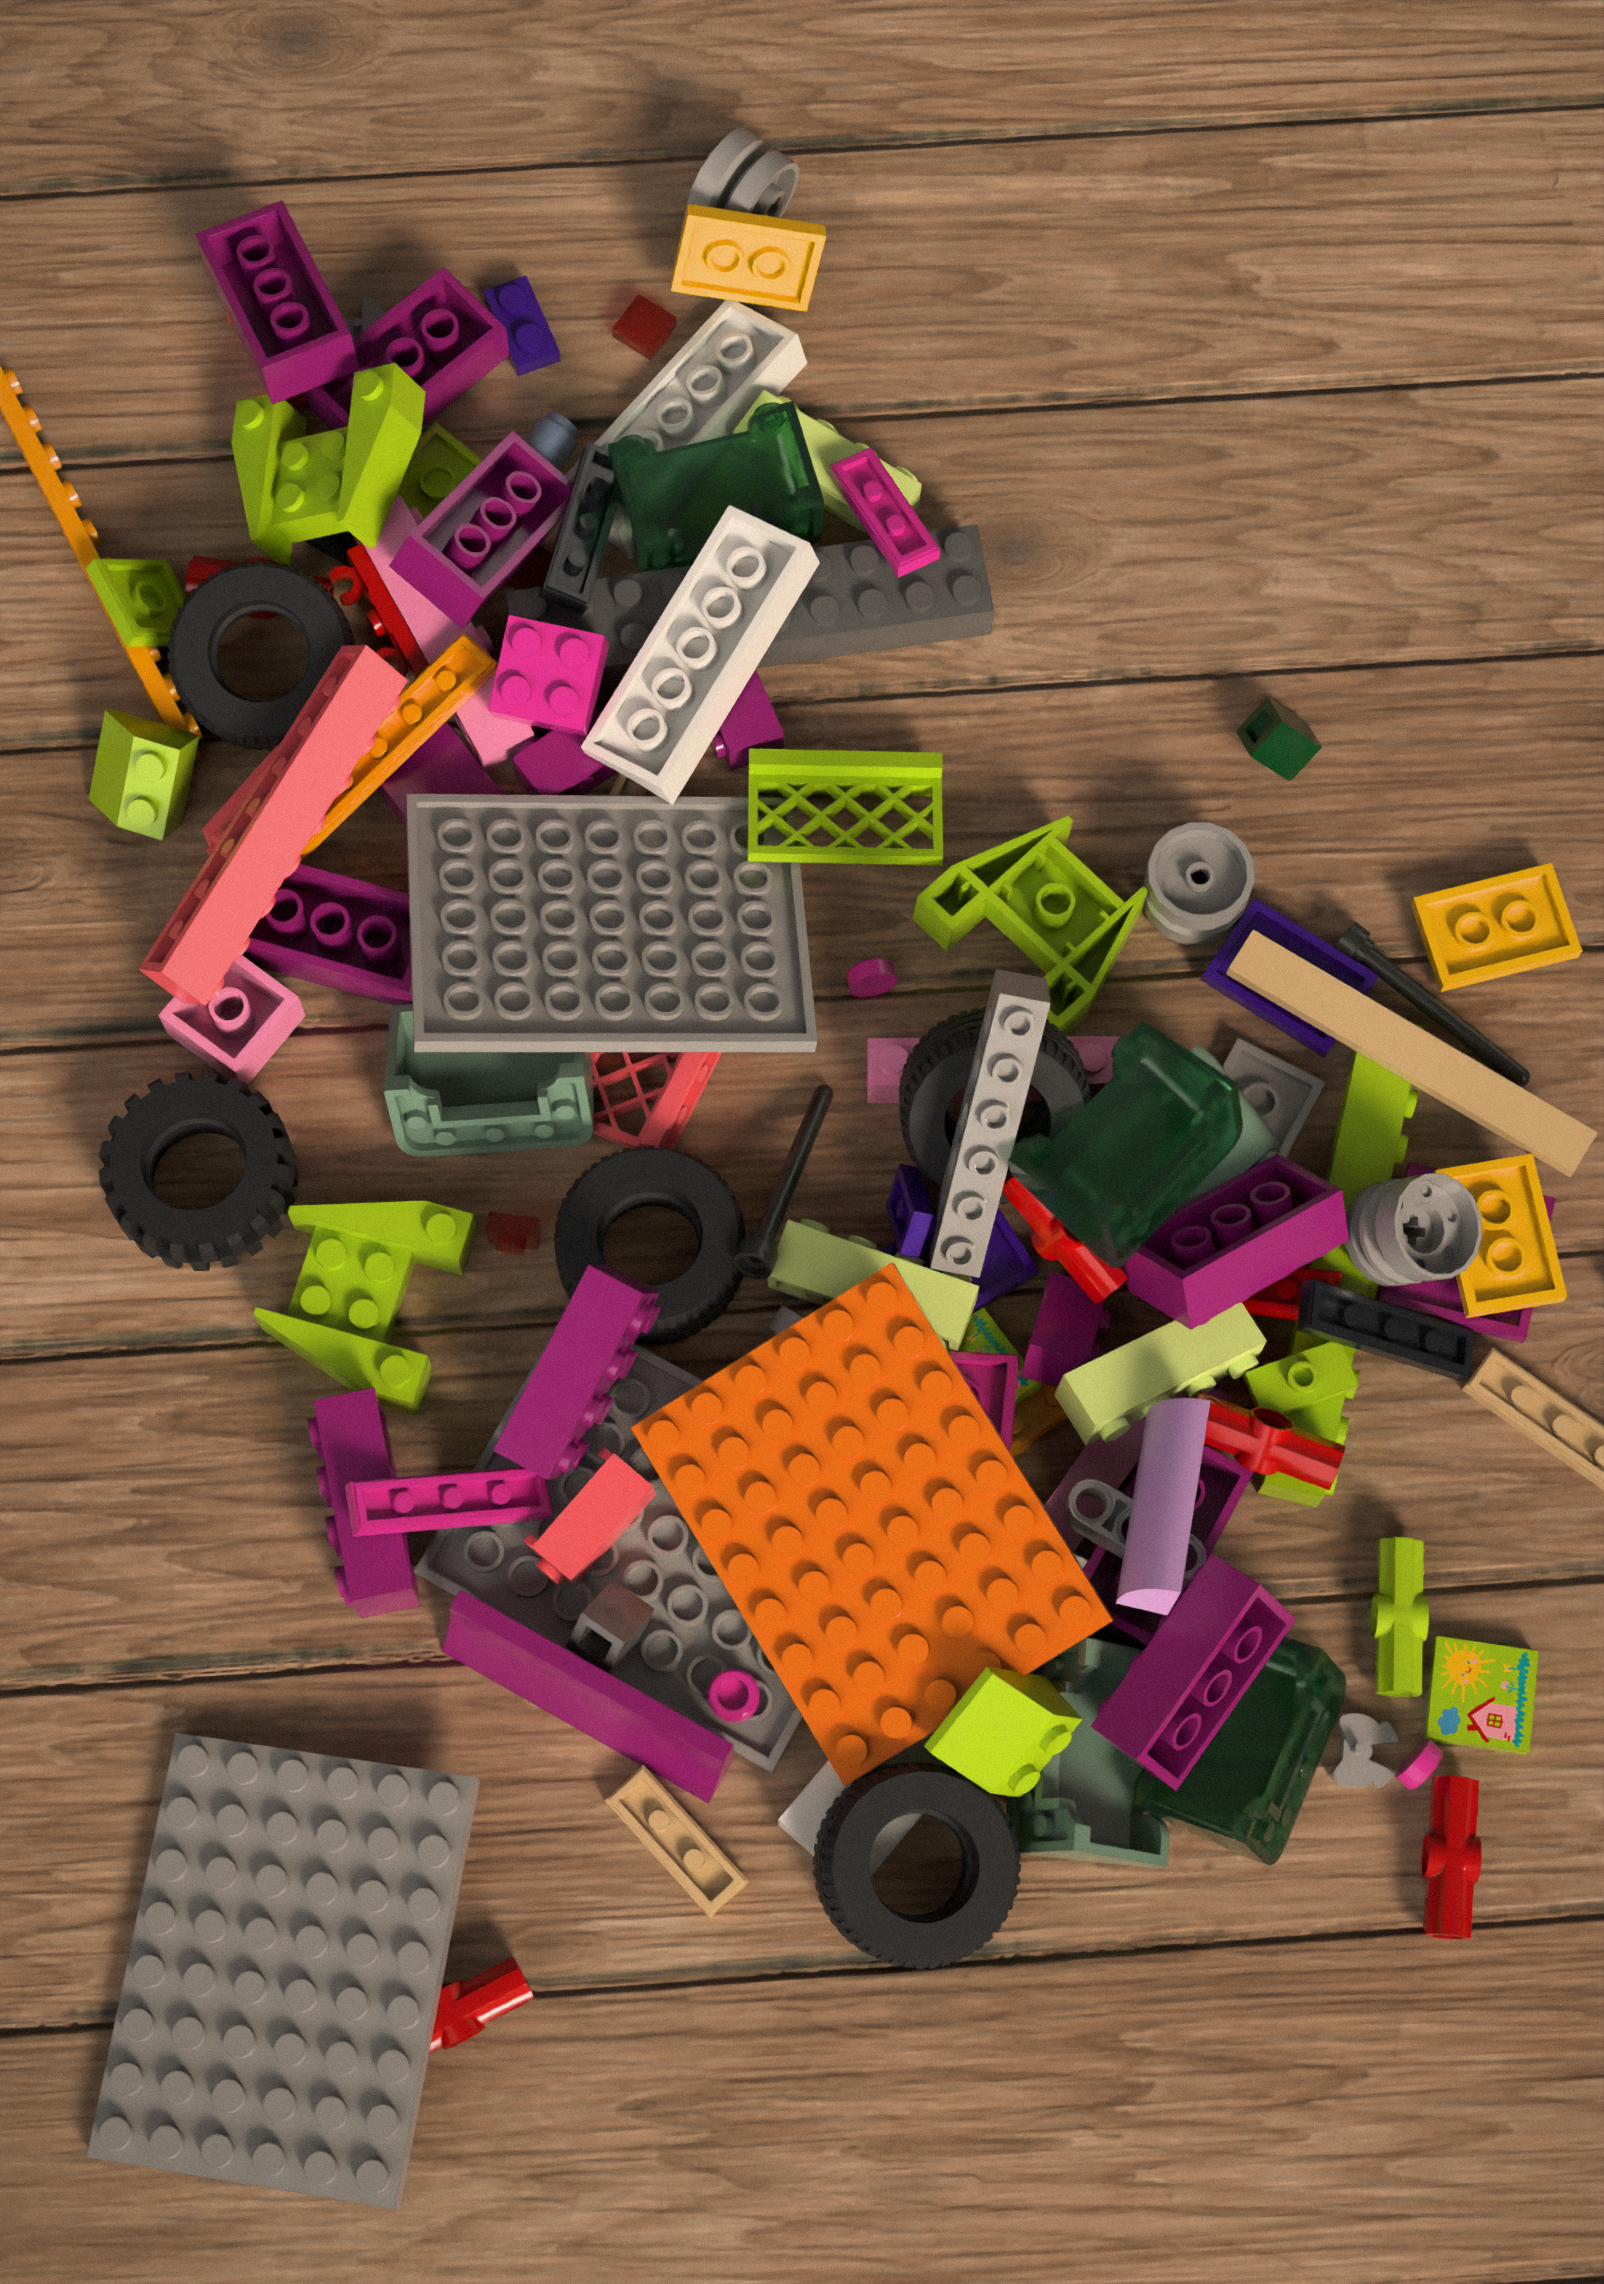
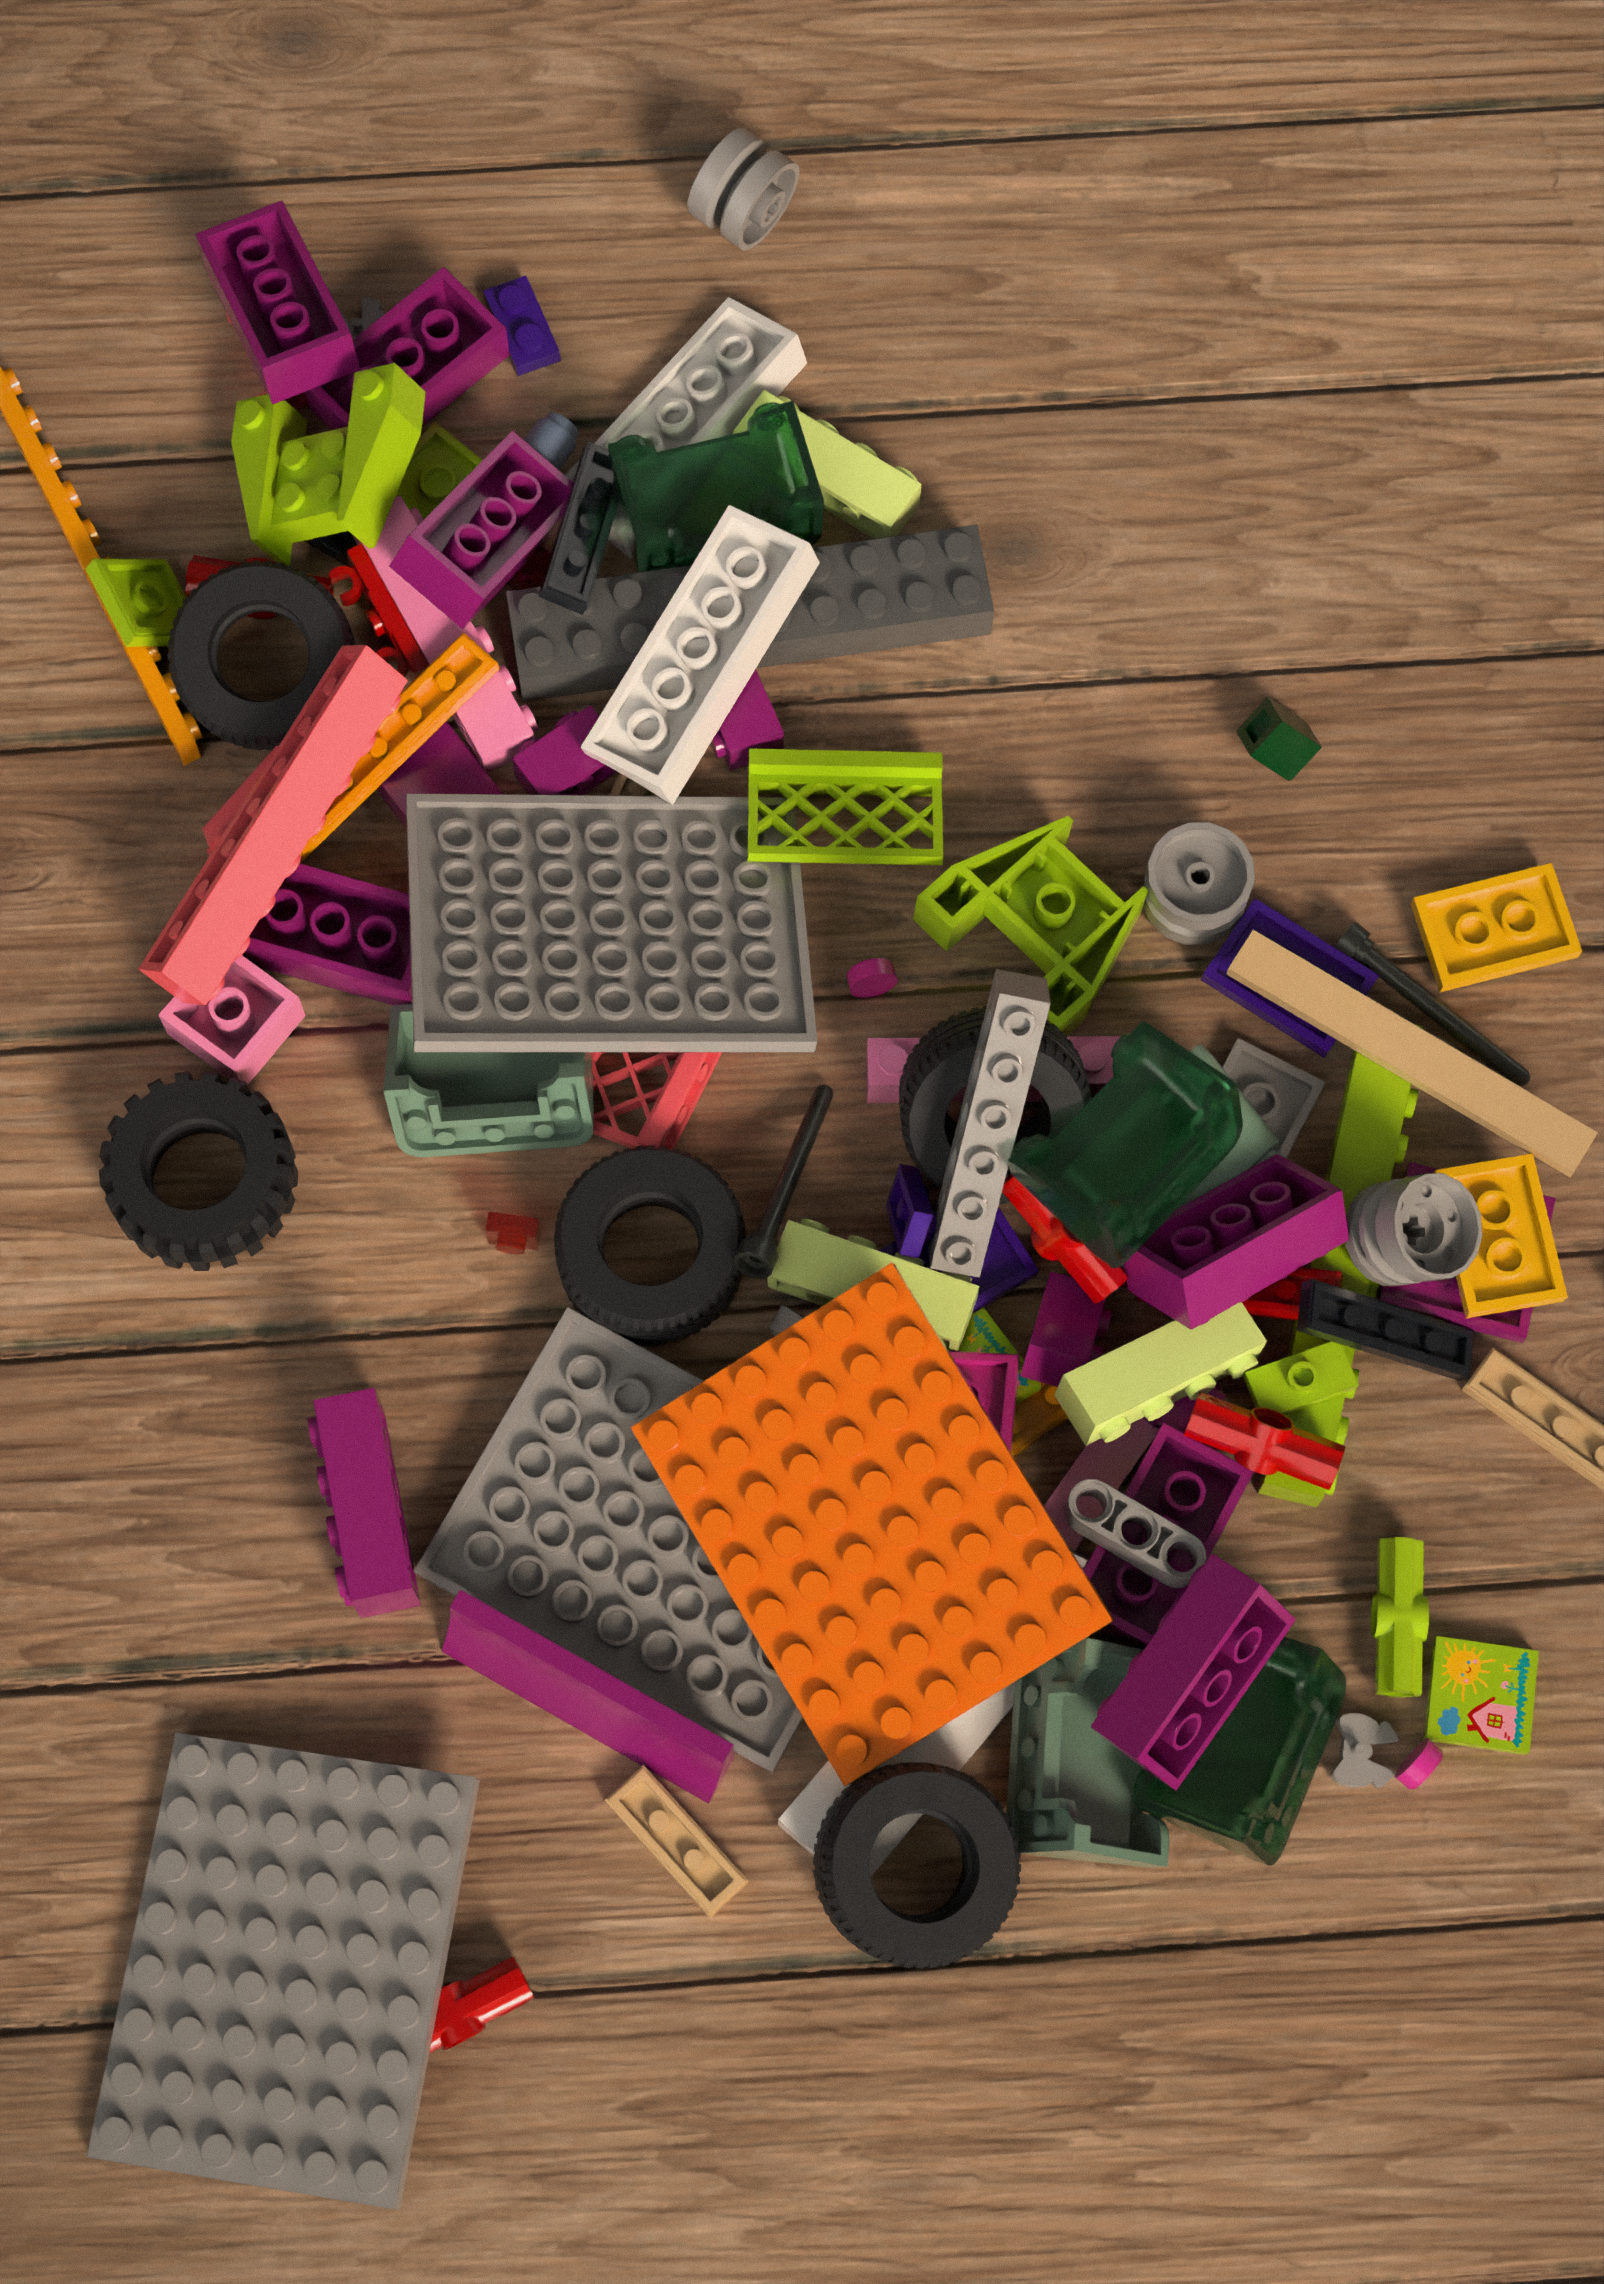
lime slope [89,707,200,841] -> none
lime wedge [253,1200,478,1417] -> none
dark pink tile [345,1467,553,1537] -> none
dark pink brick [488,615,609,737] -> none
magenta brick [493,1264,661,1480] -> none
coral brick [523,1447,656,1588] -> none
flat silver brick [565,1580,655,1674] -> none
clear red plate [612,294,677,360] -> none
yellow plate [670,204,826,312] -> none
dark pink tile [707,1669,760,1723] -> none
dark pink tile [829,447,940,578] -> none
lime slope [924,1666,1083,1797] -> none
lavender brick [1116,1398,1210,1615] -> none
red piece [1421,1775,1482,1940] -> none

